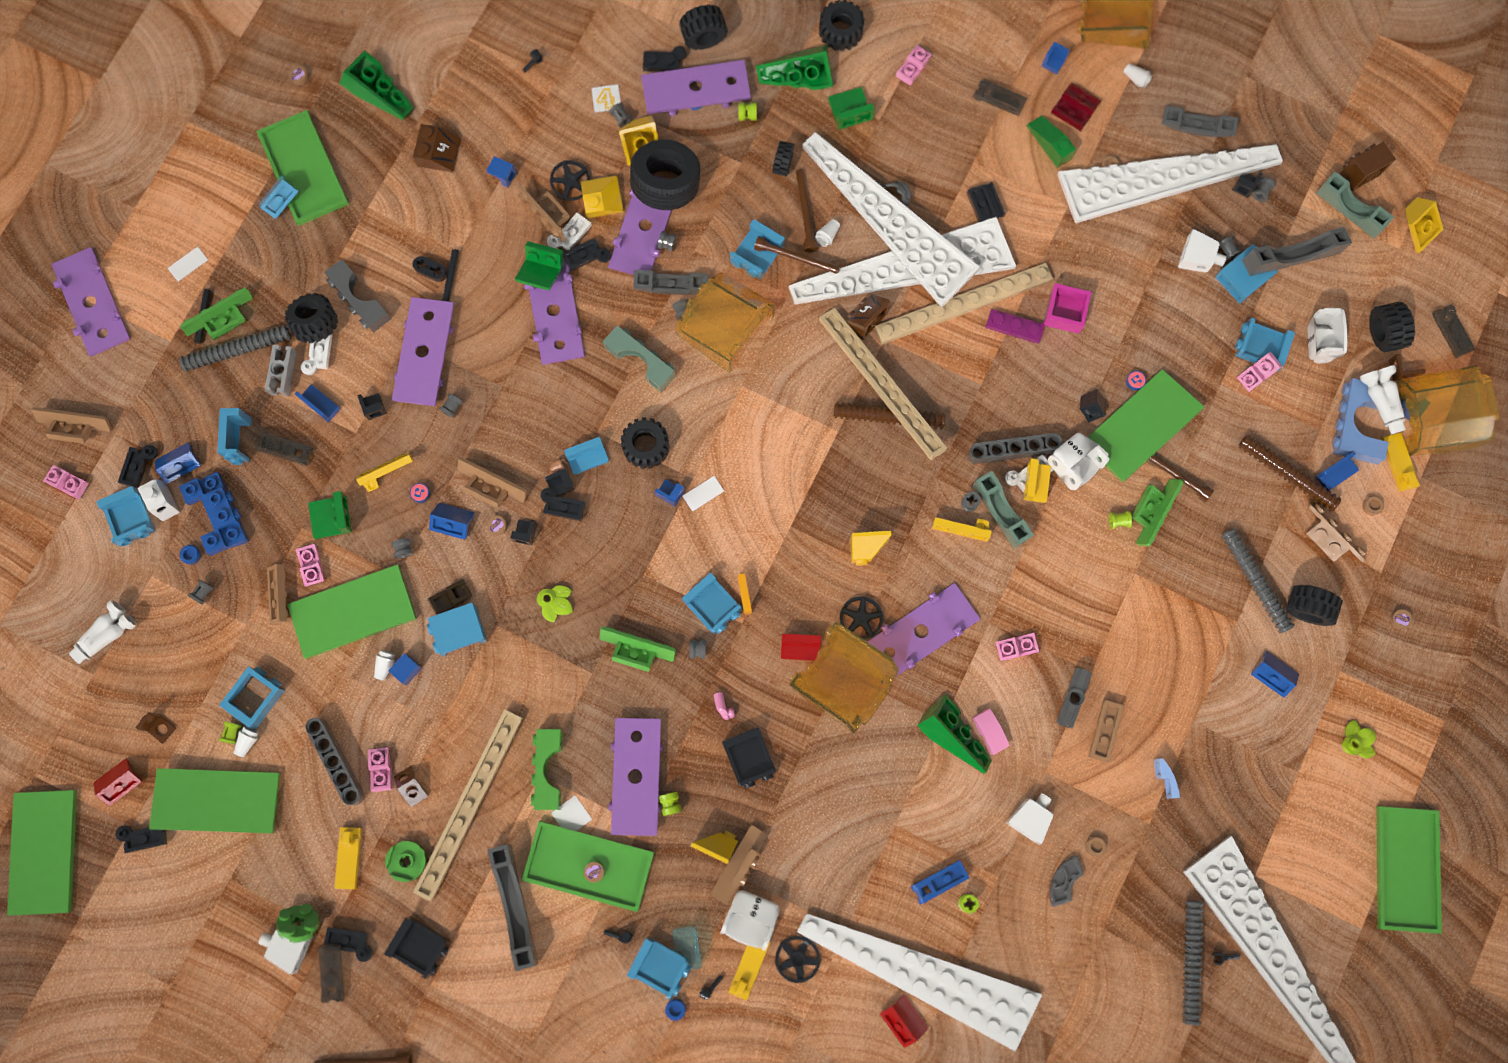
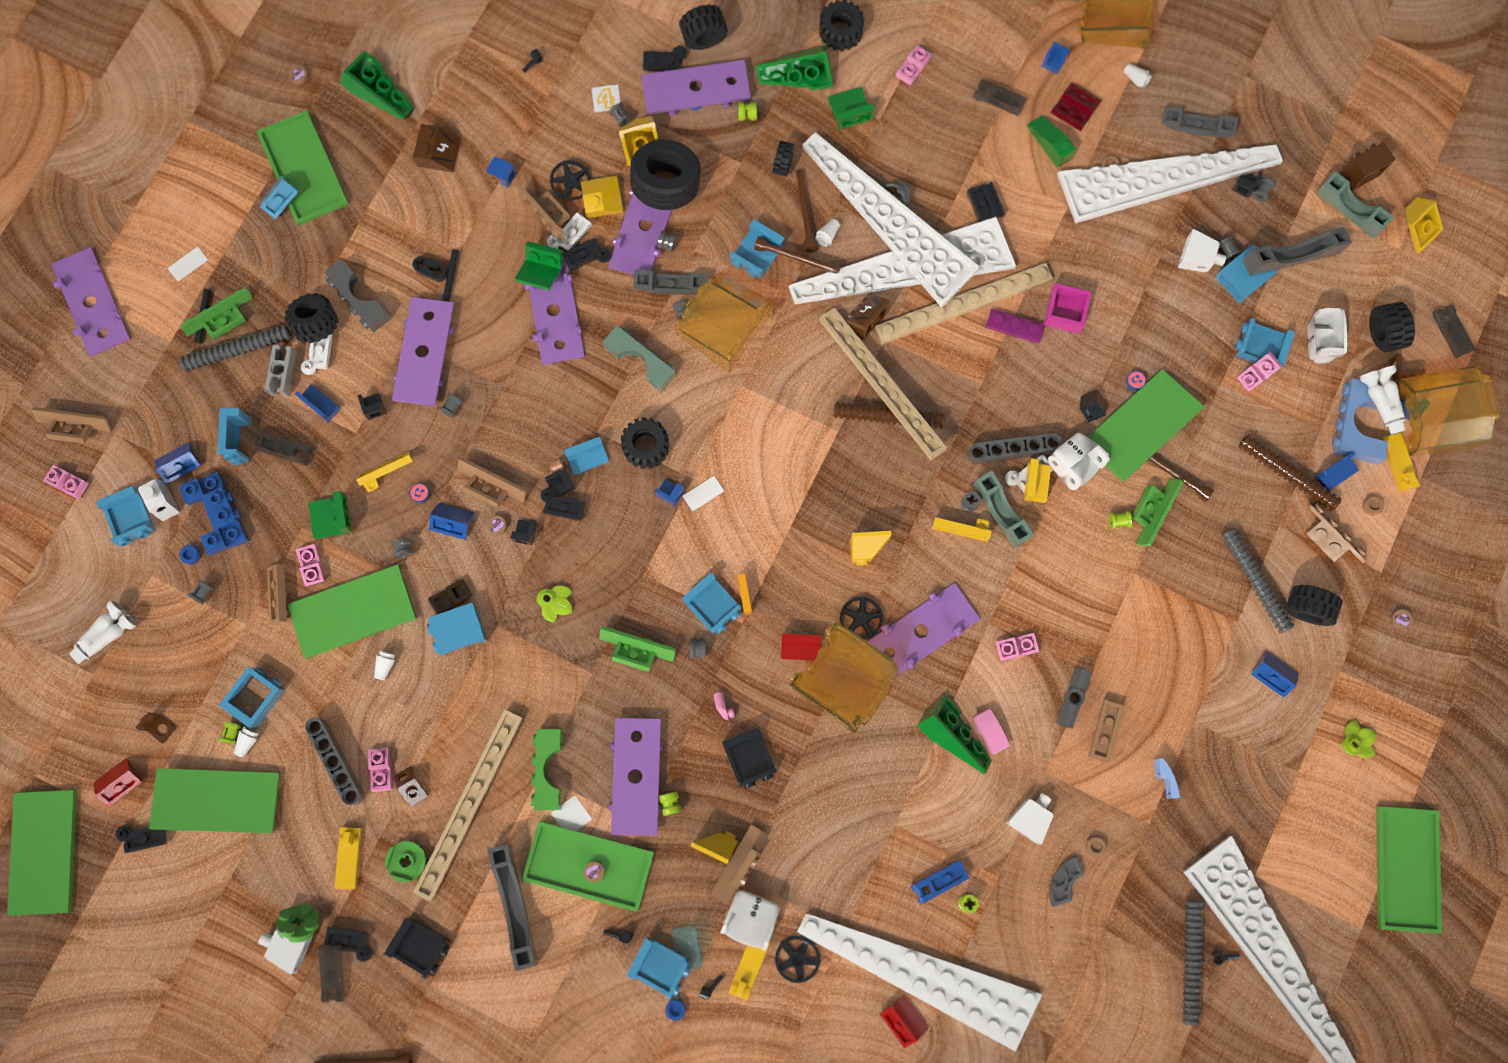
black hinge [117,445,158,488] -> none
blue panel [389,653,422,685] -> none

